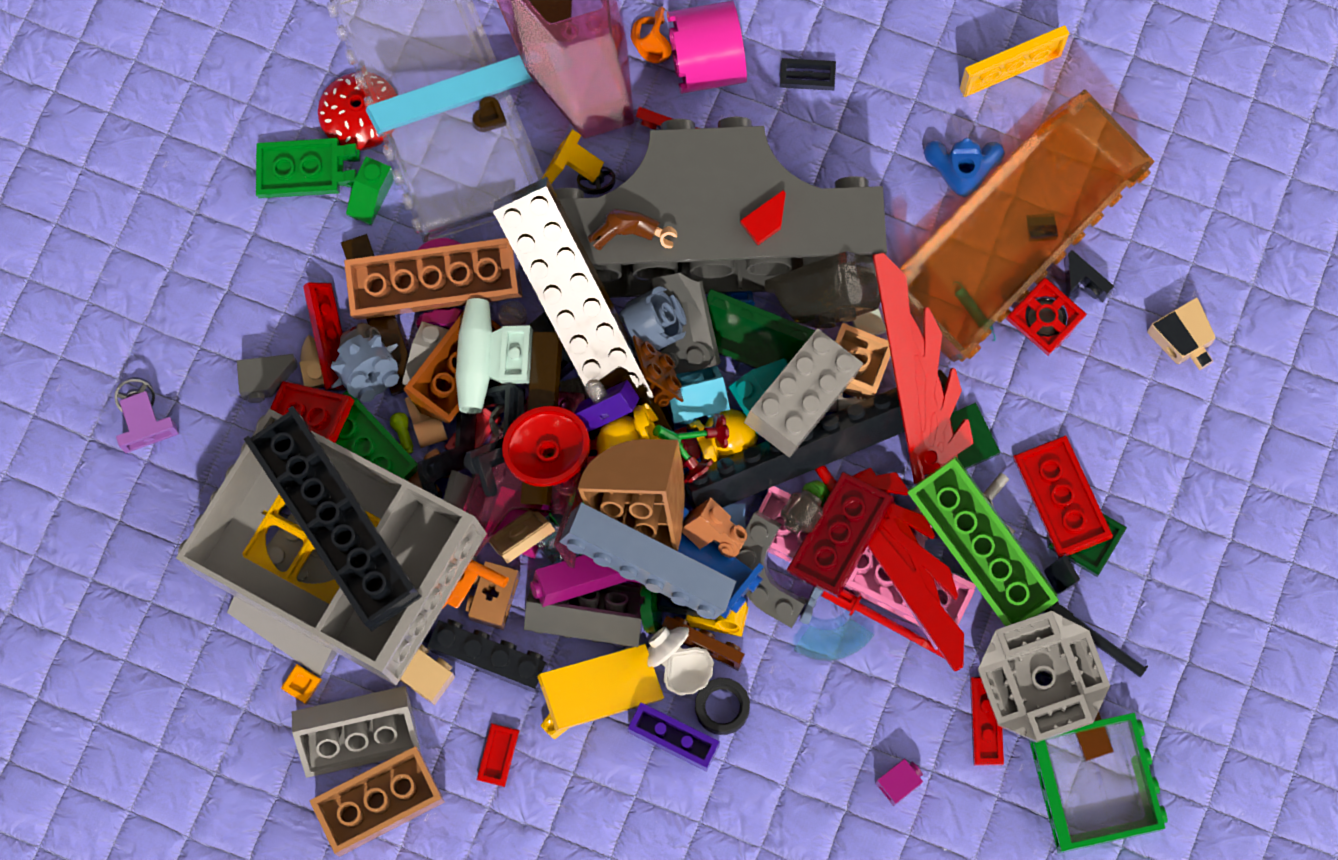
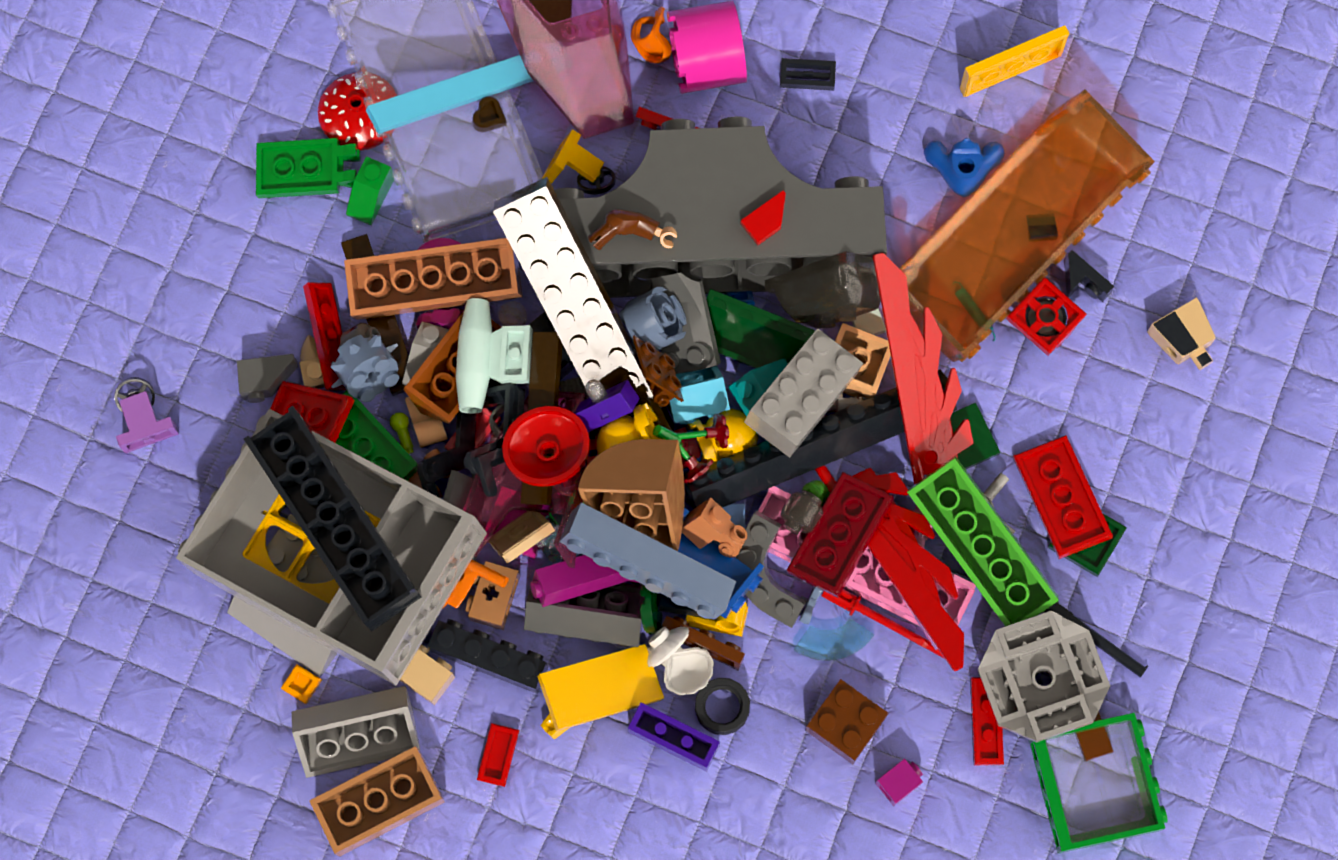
black slope [1044,556,1080,594] -> none
none -> reddish brown brick [805,679,889,765]

